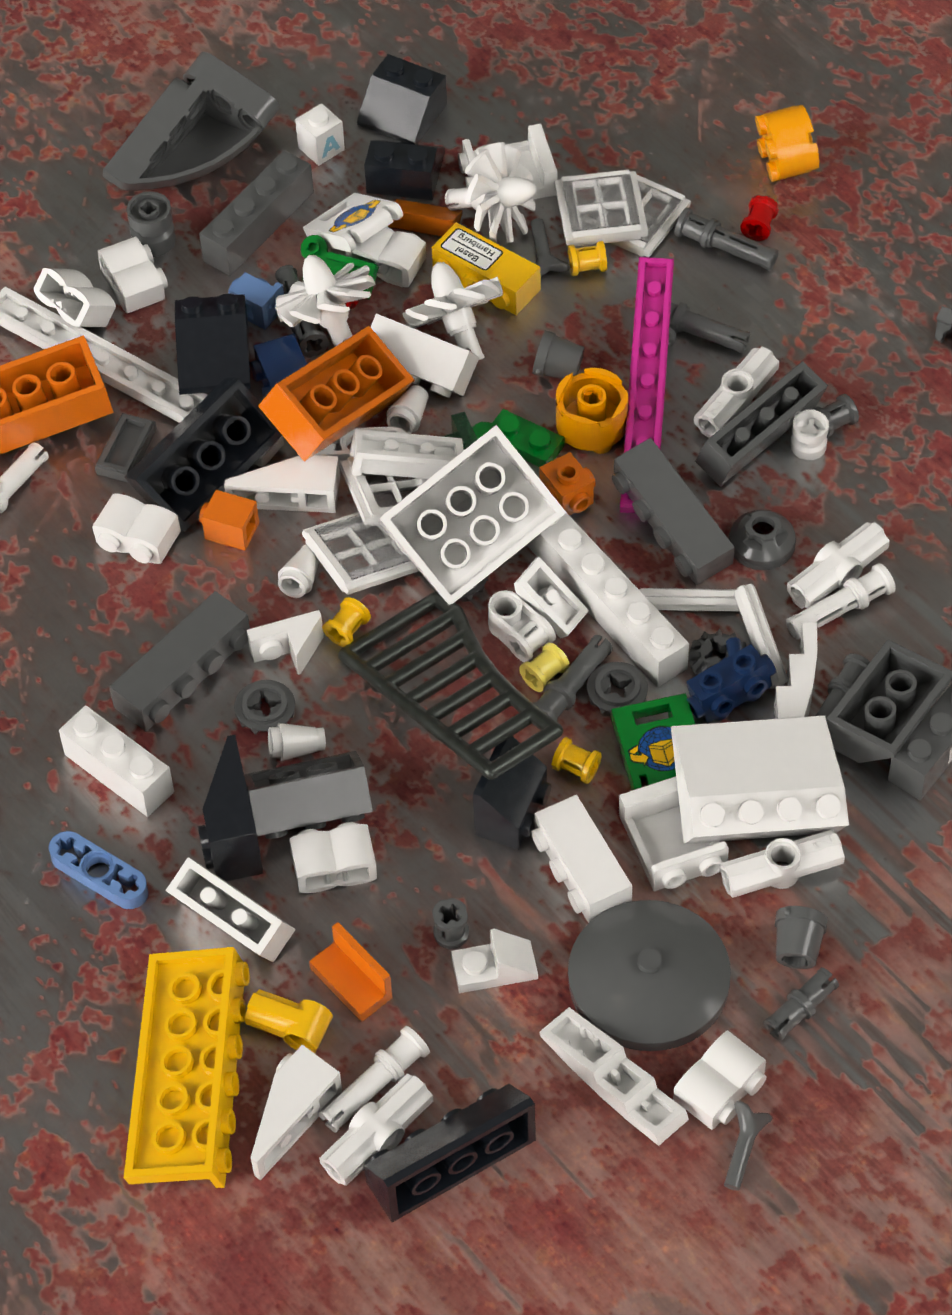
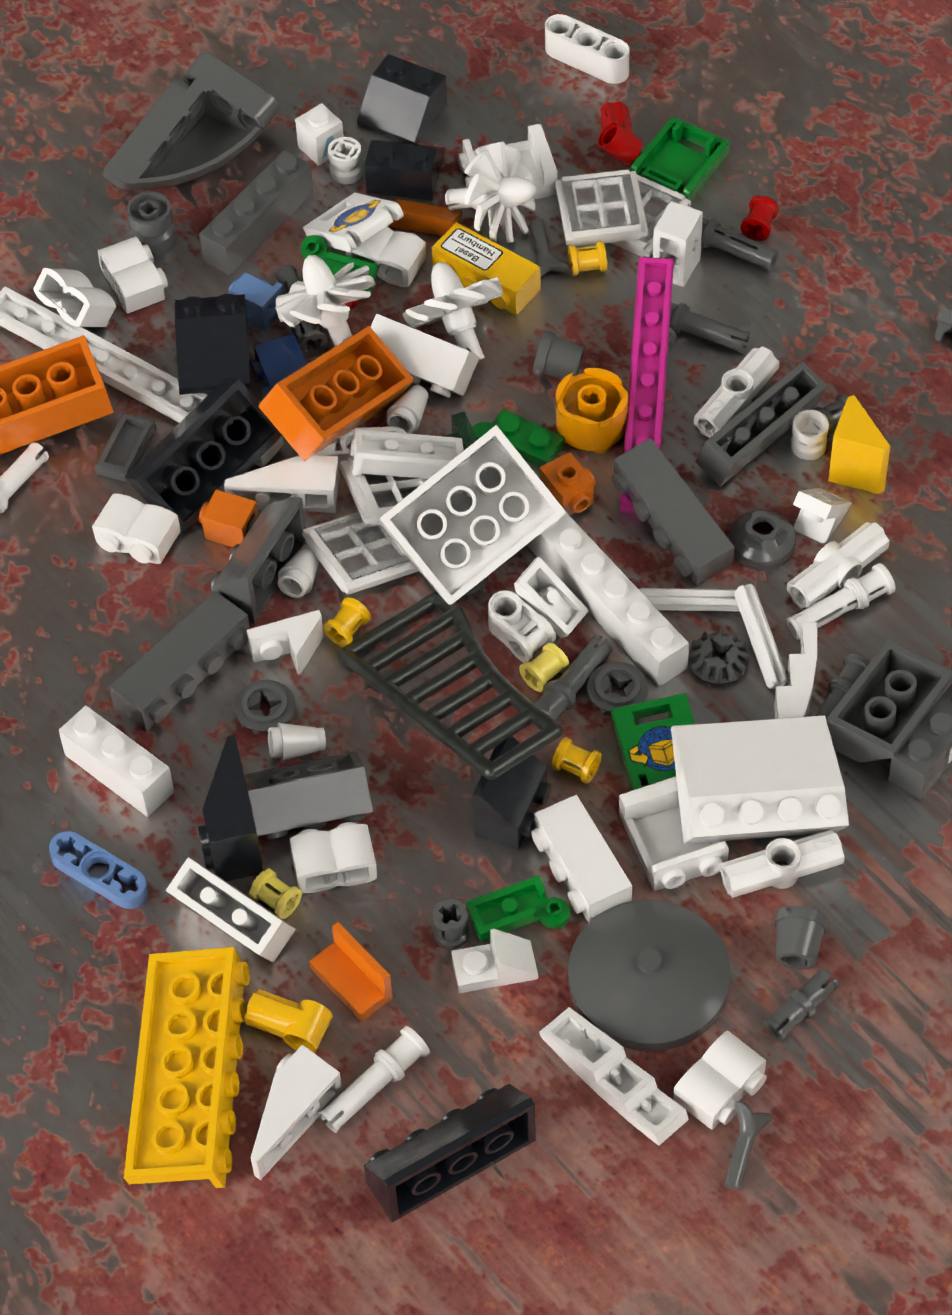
white piece [319,1073,433,1186] -> none
dark blue brick [686,637,777,724] -> none
light orange brick [755,104,819,182] -> none
none -> dark grey slope [211,496,306,624]
none -> light yellow bush [249,868,302,920]
none -> white wheel [328,137,363,185]
none -> green hinge [465,875,570,942]
none -> white beam [545,14,630,84]
none -> red piece [597,101,642,165]
none -> green container [630,116,730,201]
none -> white brick [653,201,703,287]
none -> white slope [793,488,852,543]
none -> yellow slope [828,395,891,494]

